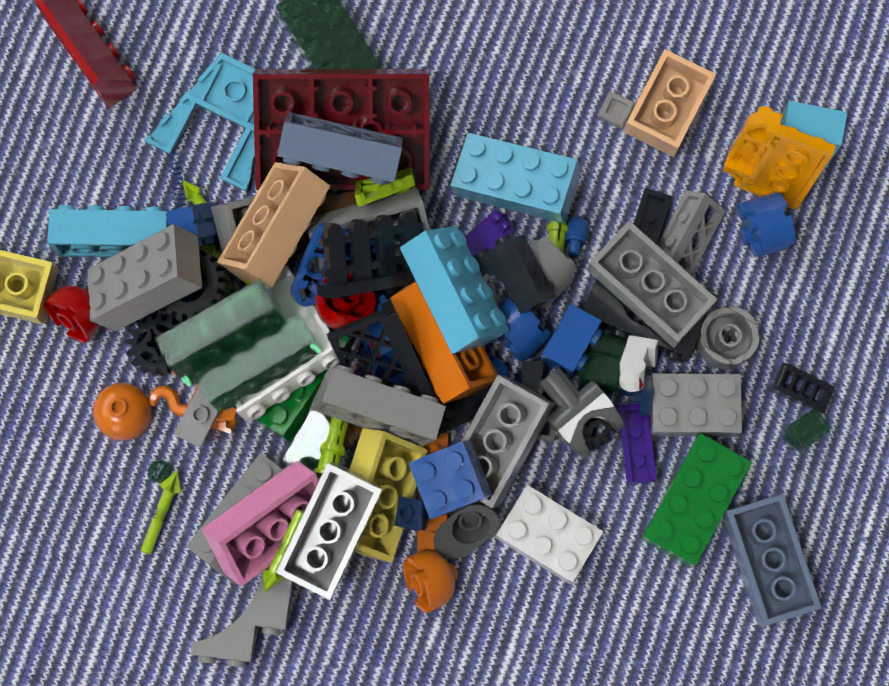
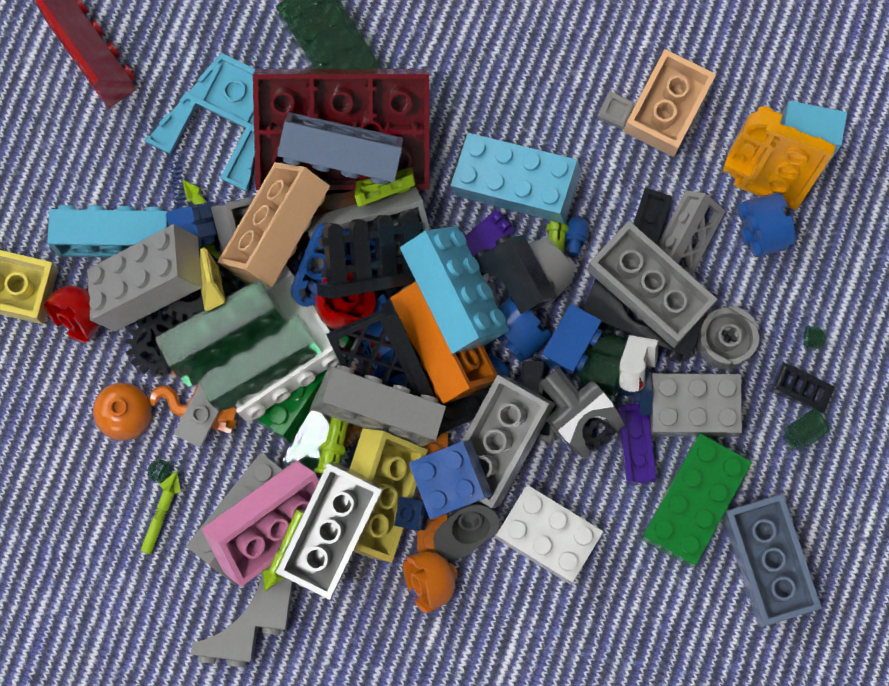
none -> light yellow slope [200,248,225,311]
none -> clear green hinge [803,326,826,349]

